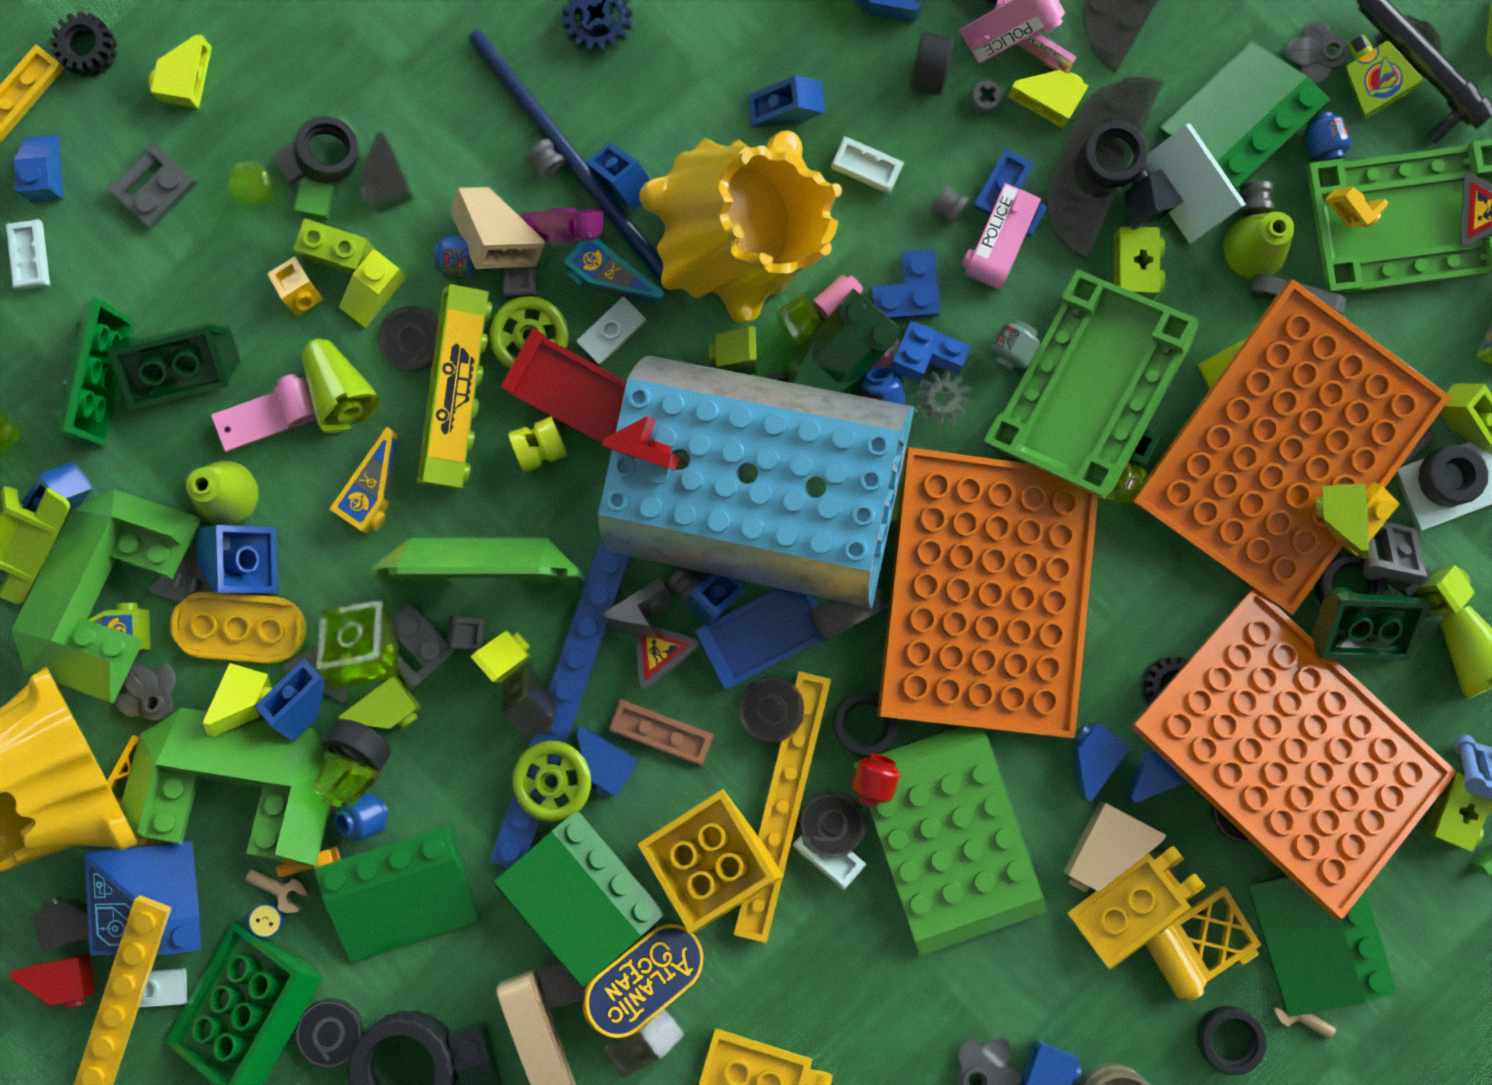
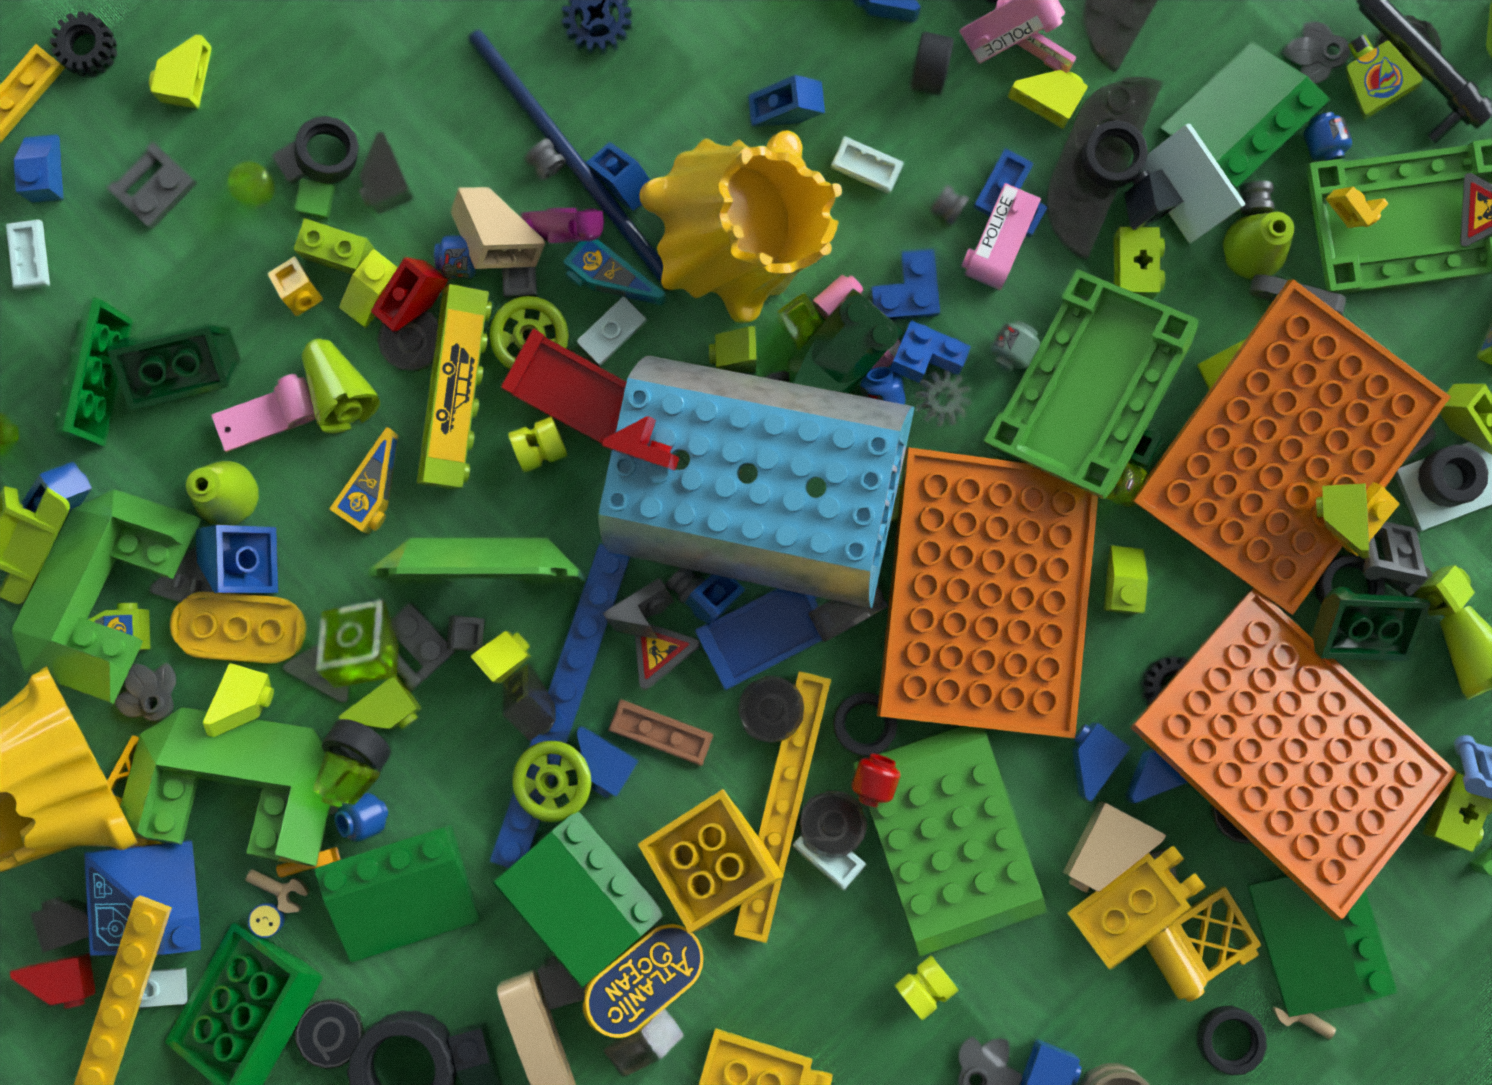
blue slope [255,658,325,742] -> none
dark grey bush [971,80,1002,114] -> none
none -> red slope [371,257,448,331]
none -> neon yellow wheel [895,955,959,1021]
none -> lime slope [1103,545,1148,615]

